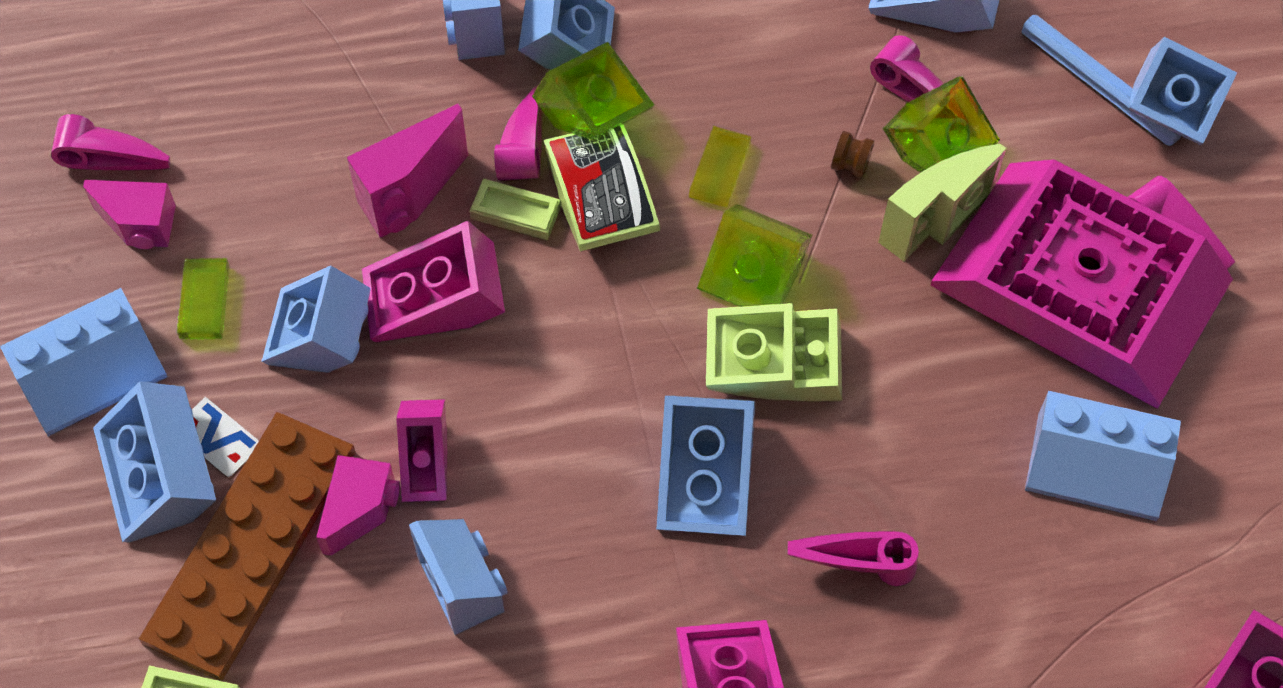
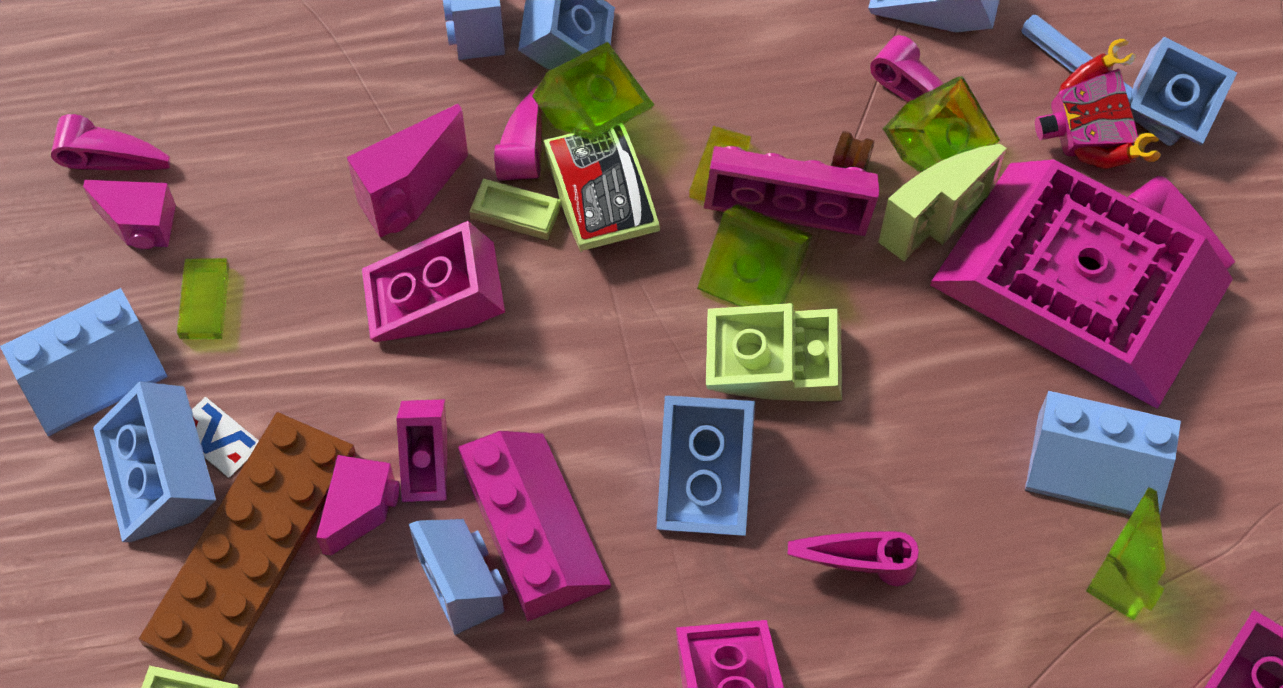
light blue slope [261,265,371,373] -> none
none -> dark pink slope [458,431,611,622]
none -> dark pink slope [704,146,879,236]
none -> torso [1035,39,1161,169]
none -> clear neon green slope [1086,487,1166,620]

